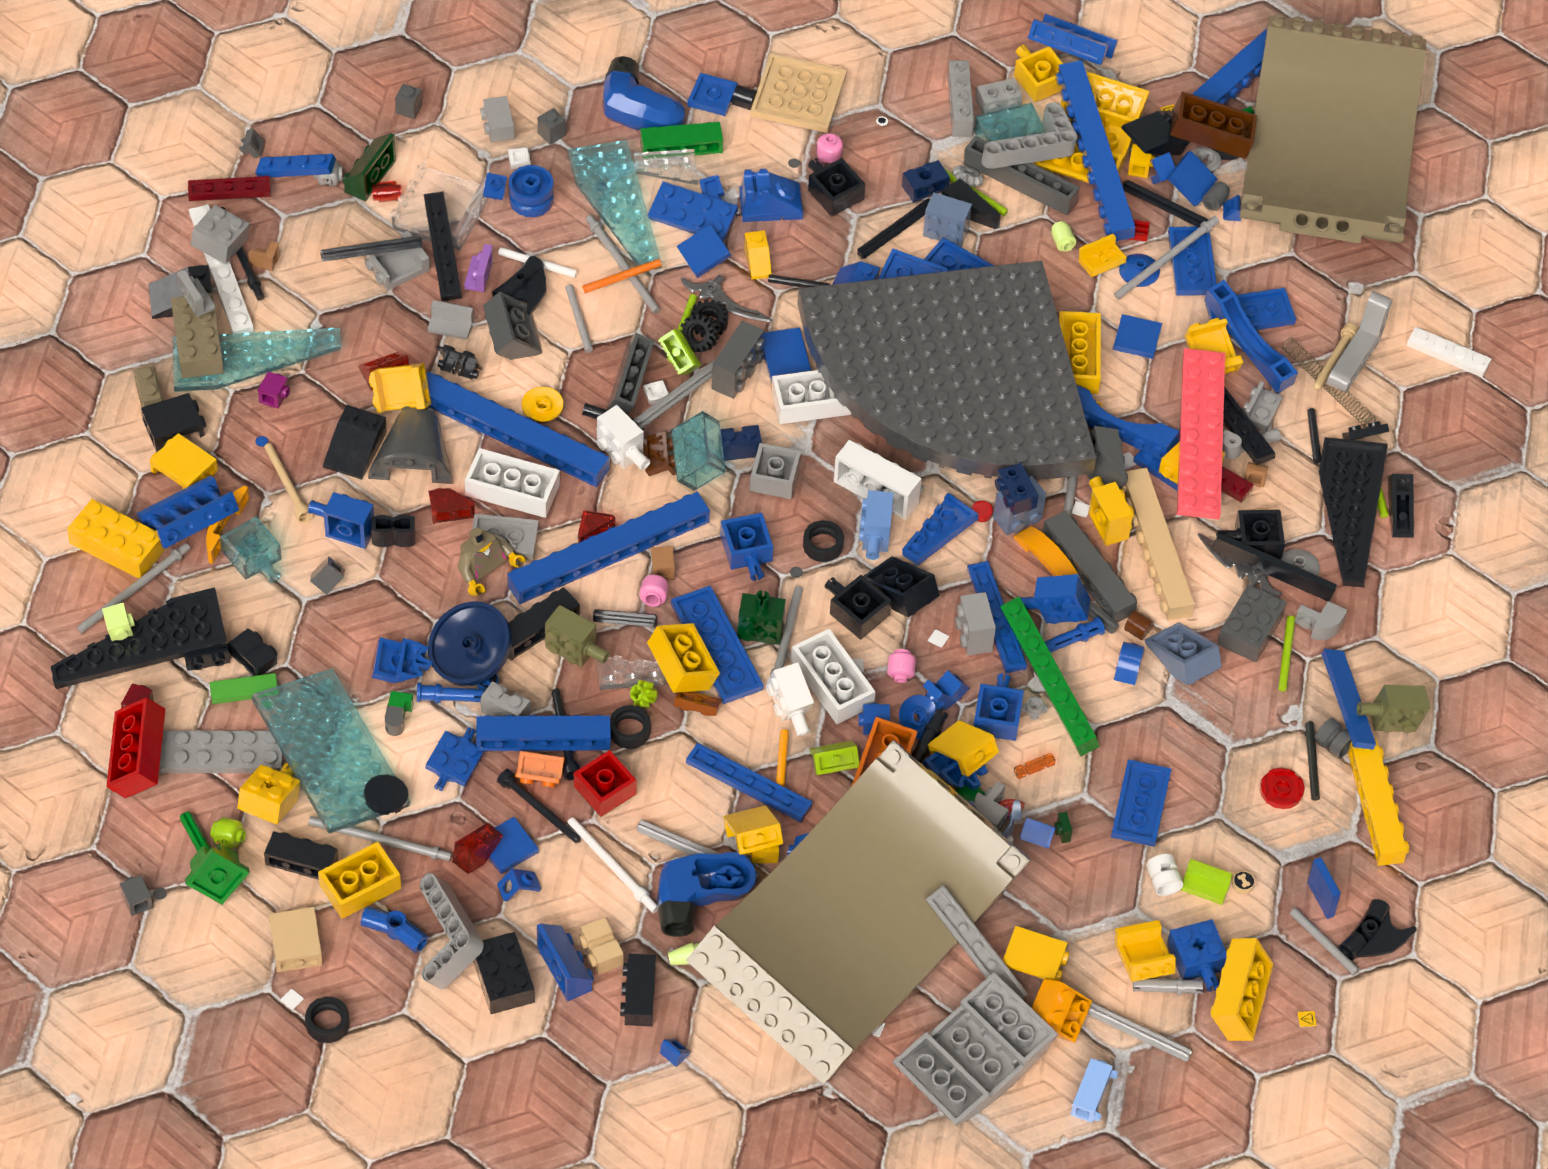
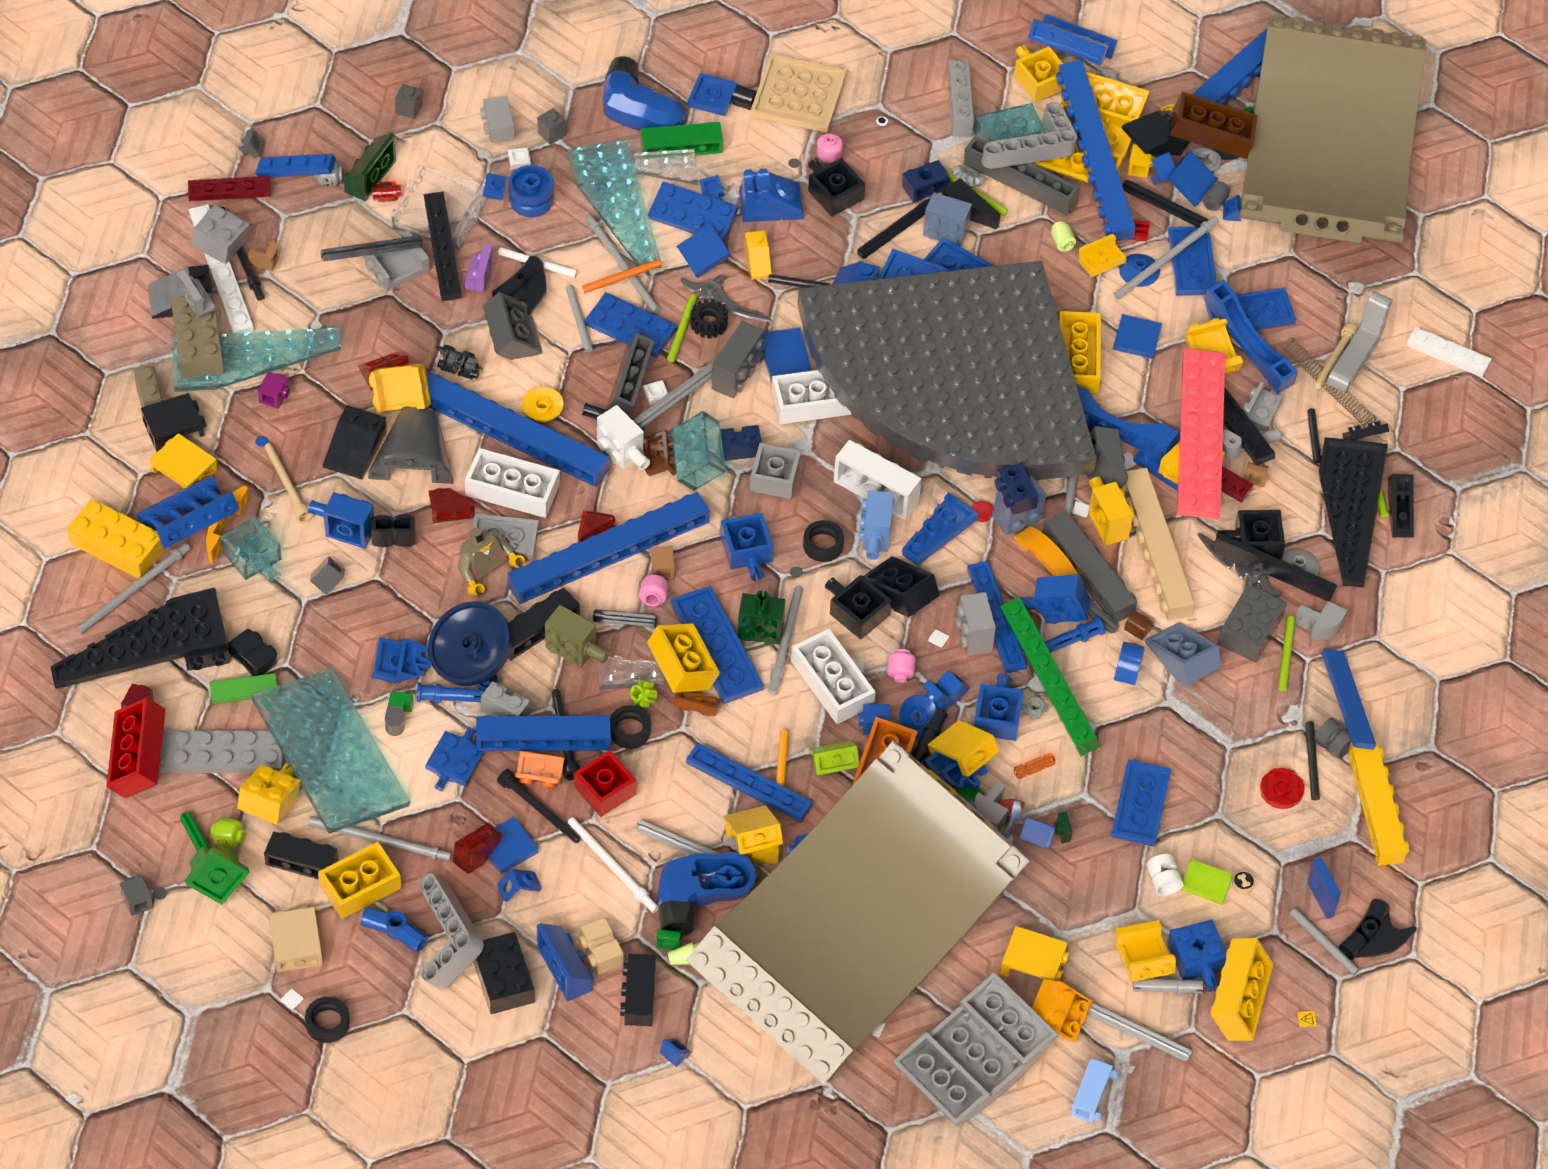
yellowish green brick [102,603,135,641] -> none
black tile [363,774,409,815] -> none
light grey panel [428,300,474,340] -> none
lime brick [658,329,701,375] -> none
black tyre [680,314,720,352] -> none
white brick [766,663,814,736] -> none
light grey tile [925,885,1028,999] -> none
light grey brick [976,78,1022,117] -> none
olive brick [1357,685,1430,733] -> none
none -> blue plate [585,292,677,358]
none -> green tile [656,929,681,950]

